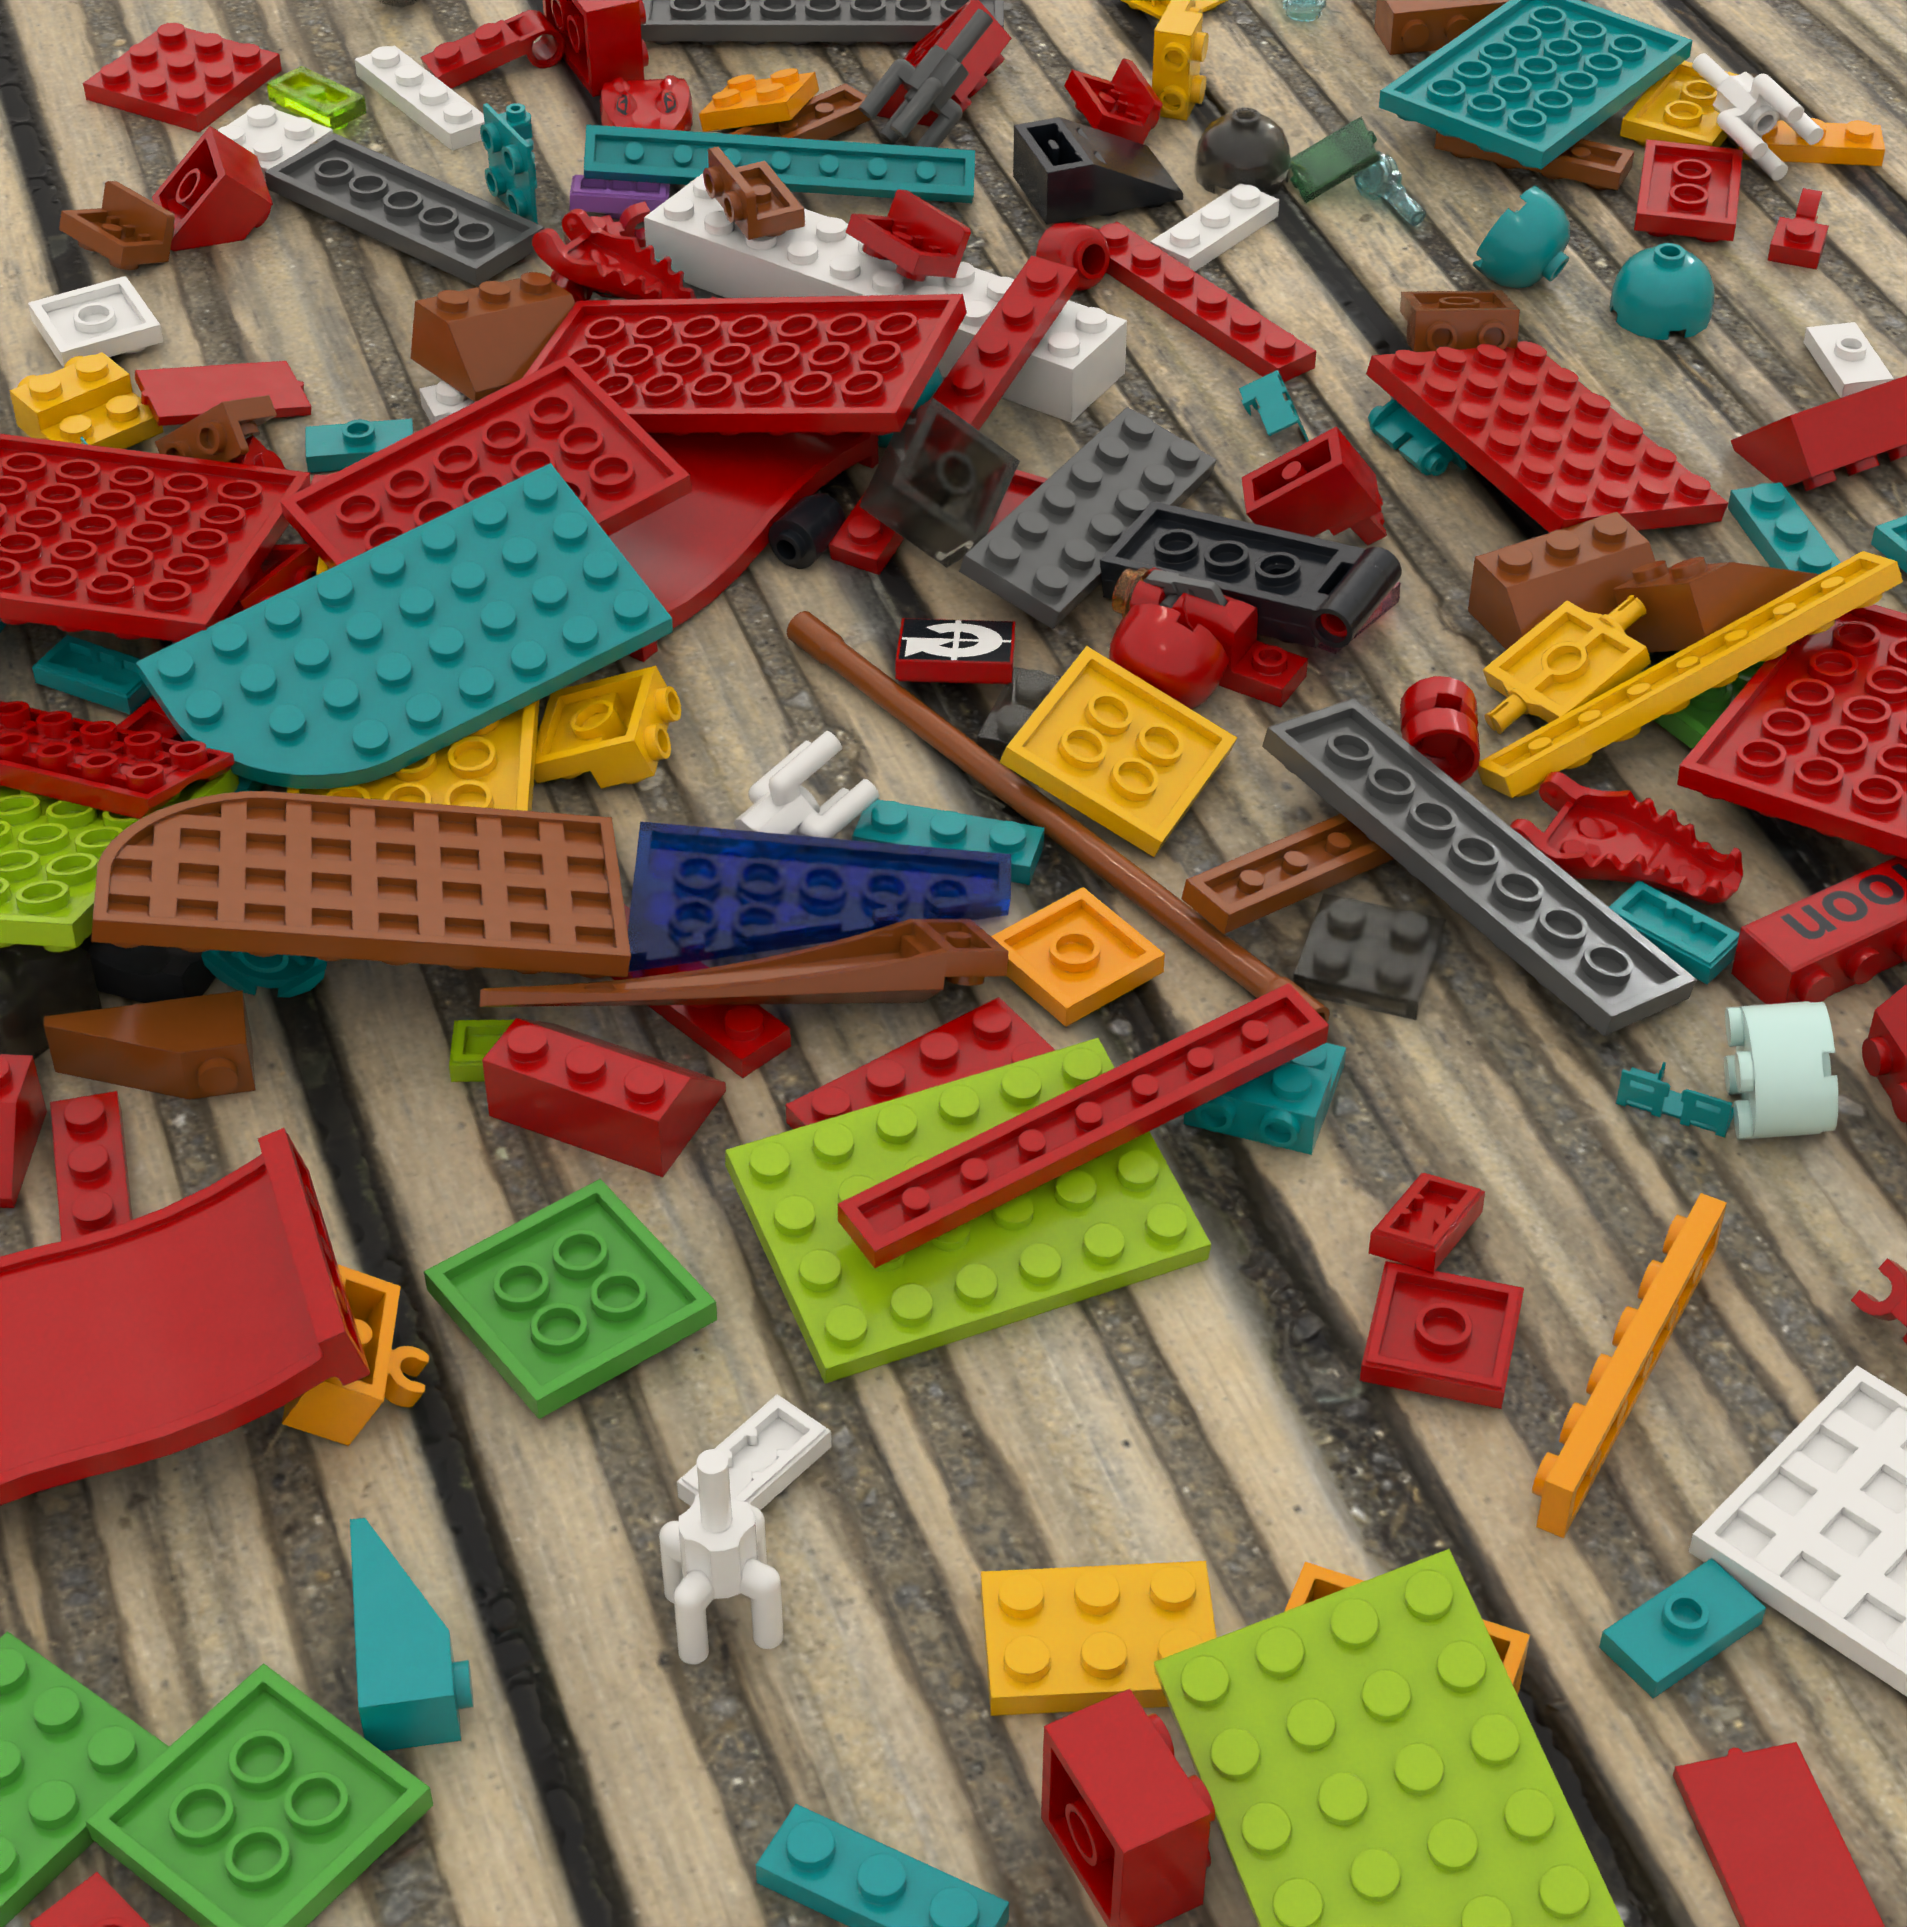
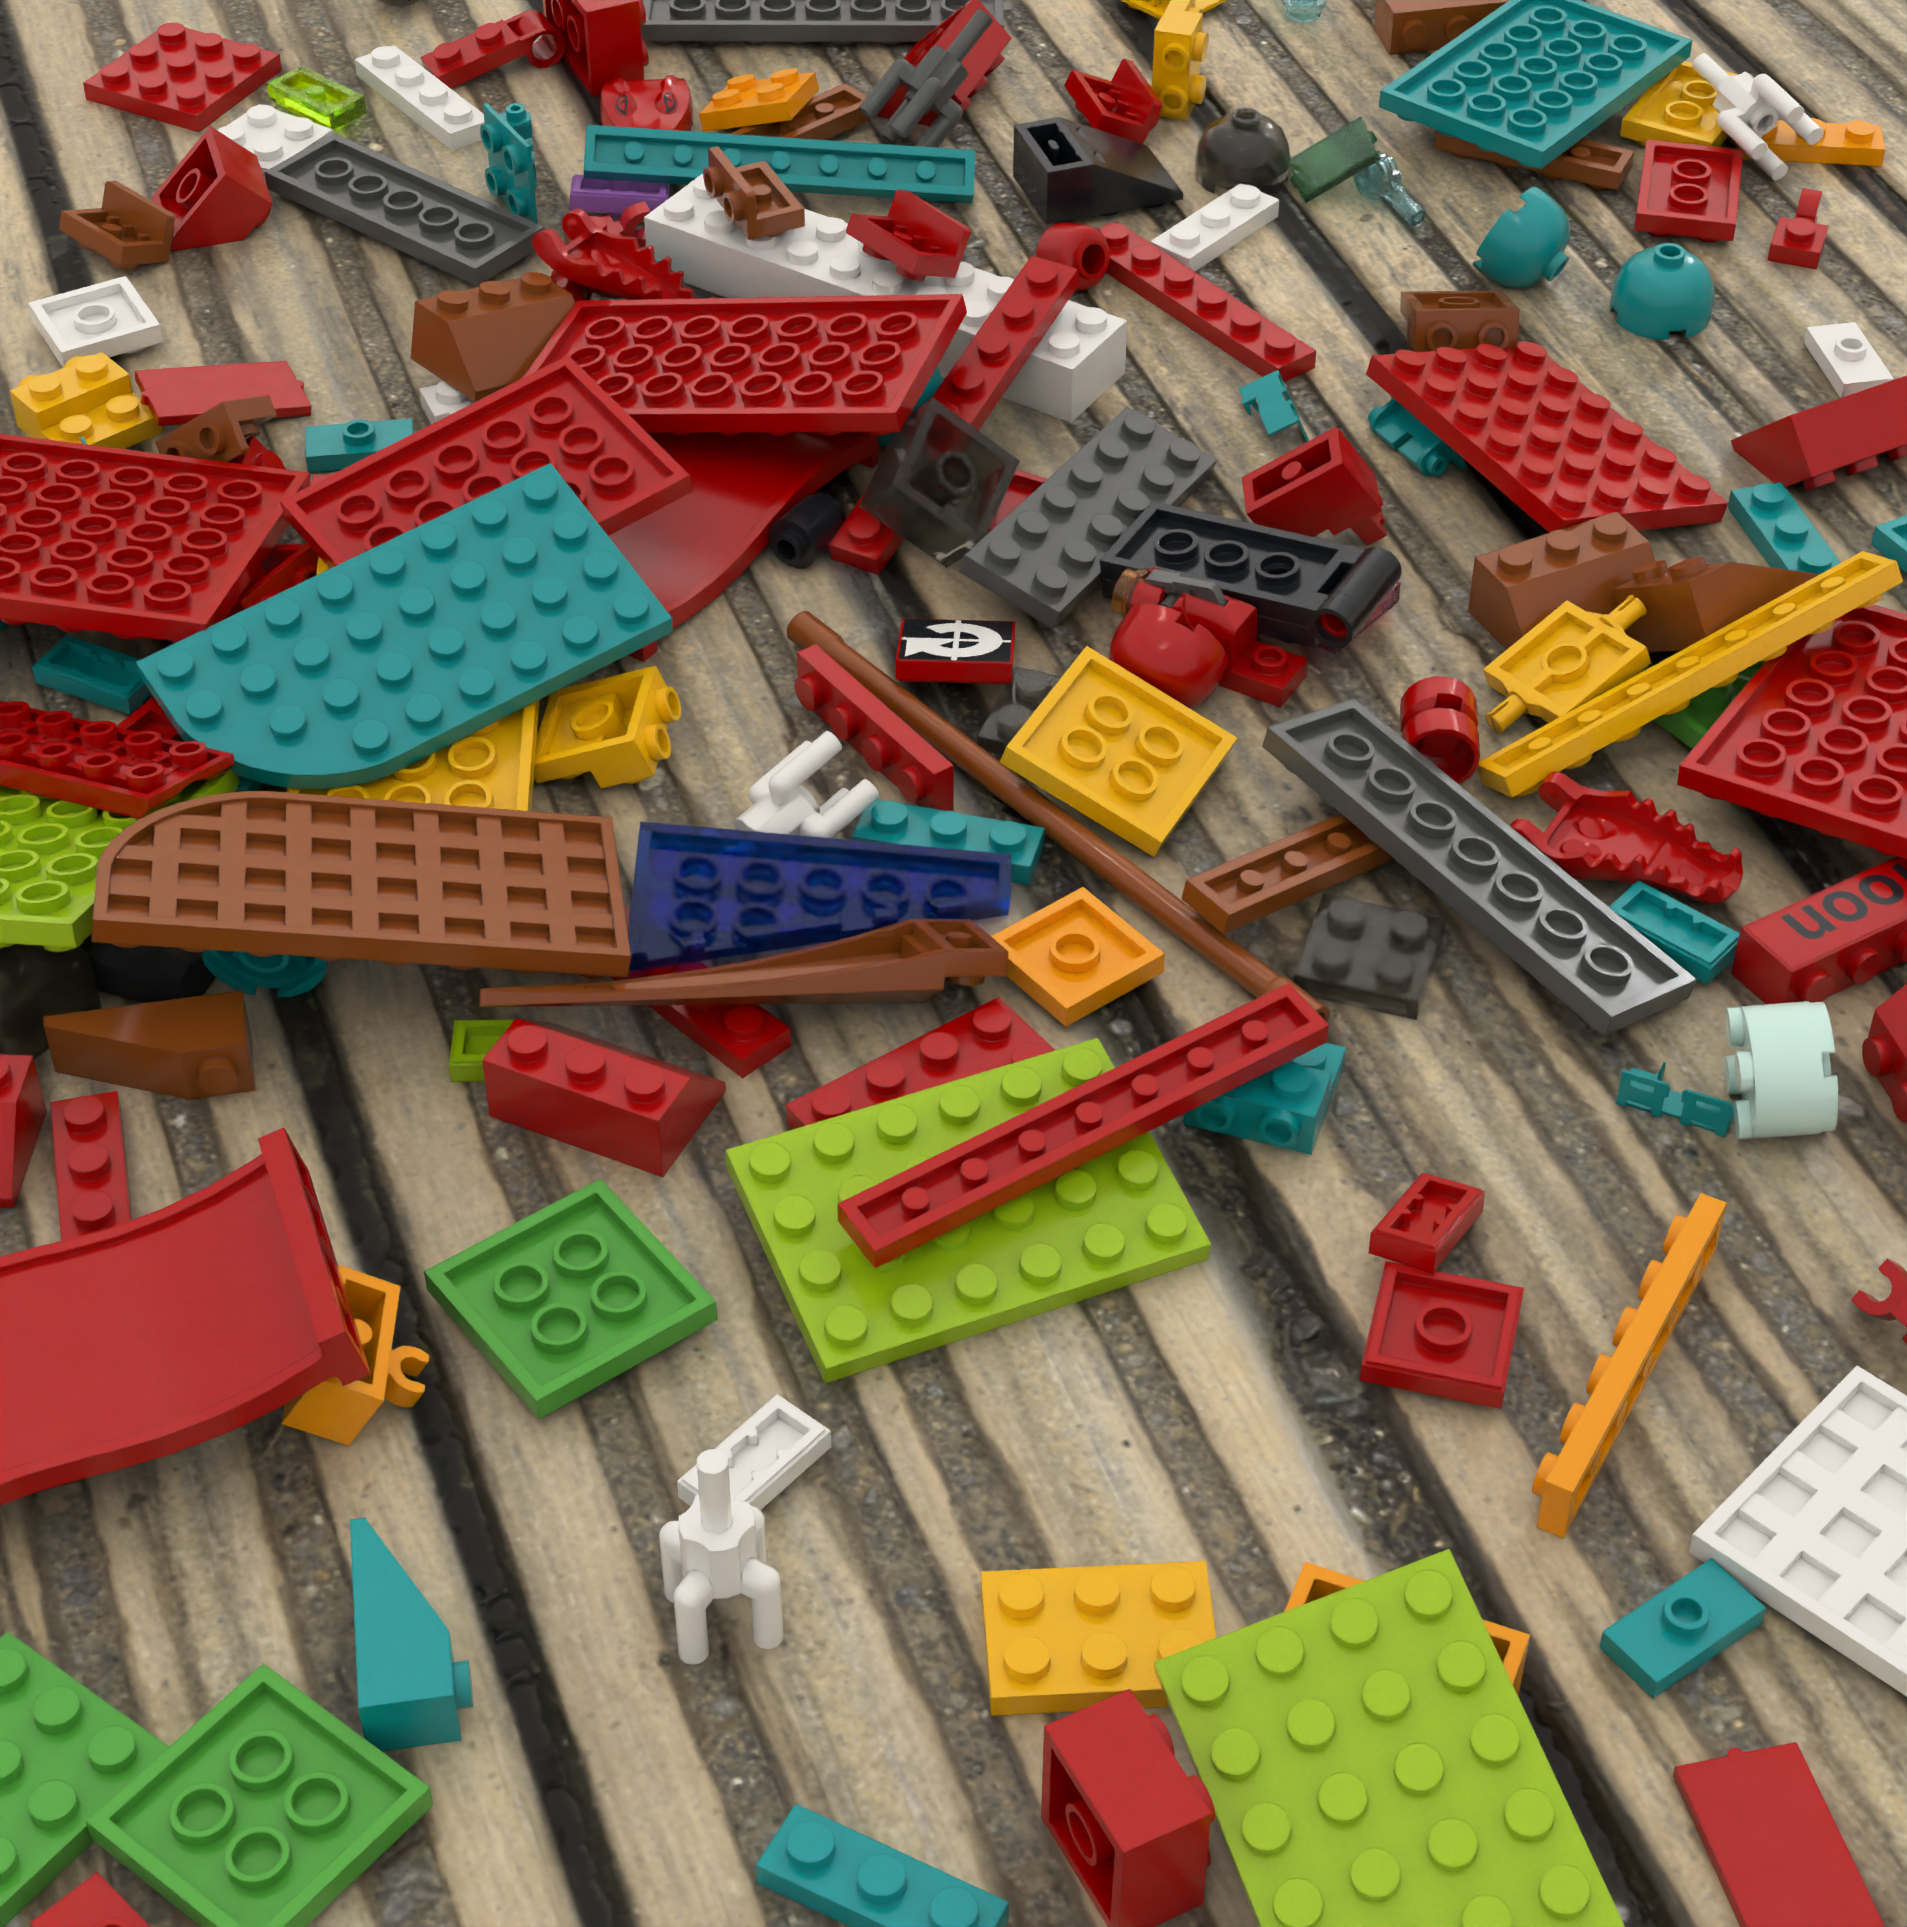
none -> red plate [794,644,954,811]

